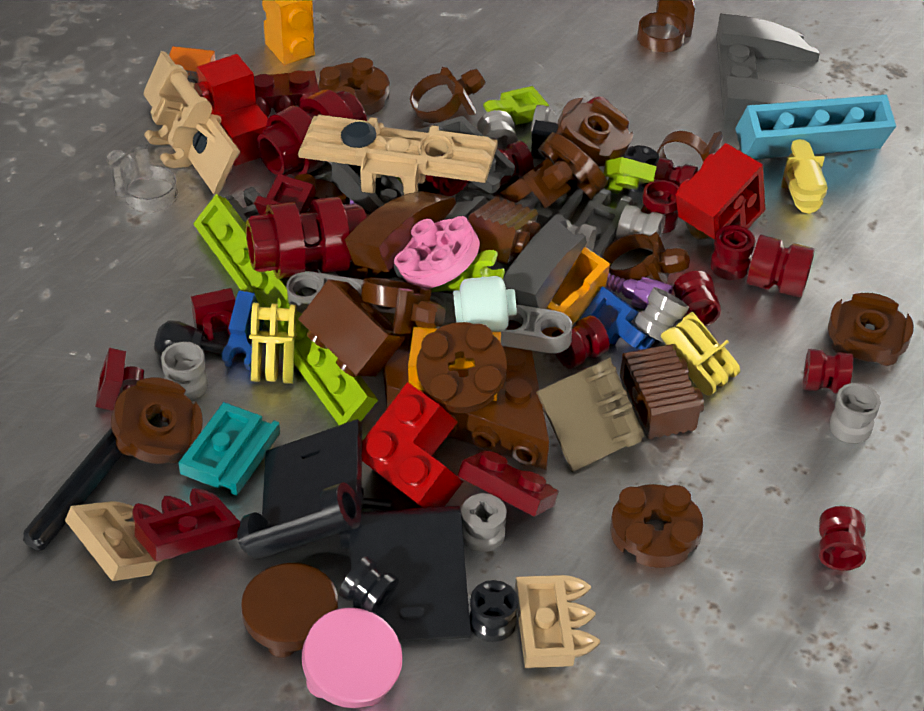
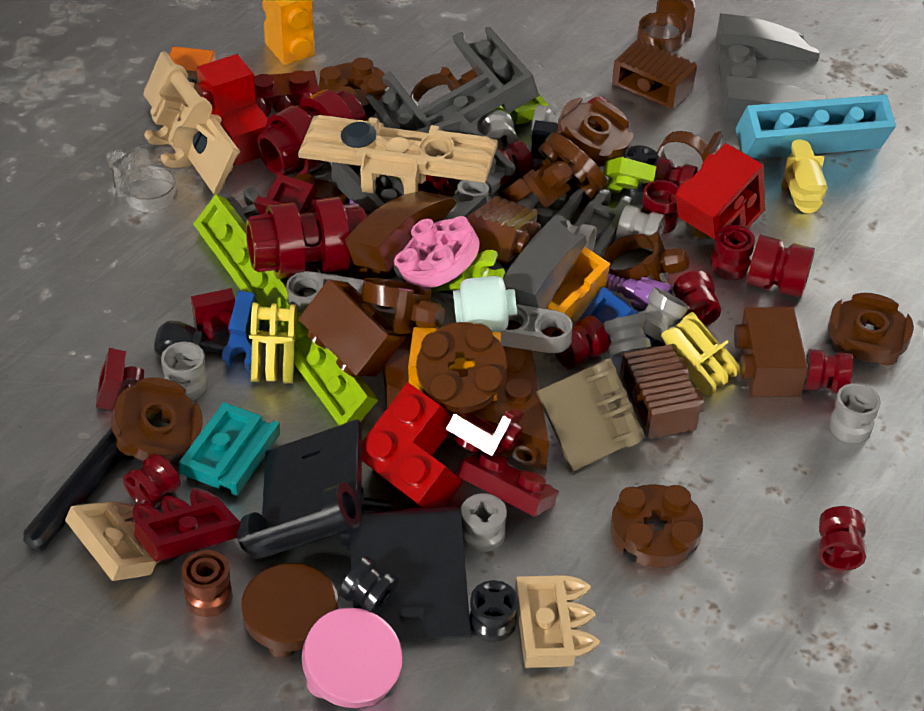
none -> dark red wheel [123,453,181,509]
none -> copper wheel [181,550,233,617]
none -> dark grey wedge [366,27,539,131]
none -> bracket [446,409,524,456]
none -> light grey plate [453,180,492,202]
none -> dark grey wheel [603,314,652,357]
none -> reddish brown brick [612,39,697,110]
none -> reddish brown brick [734,307,808,397]

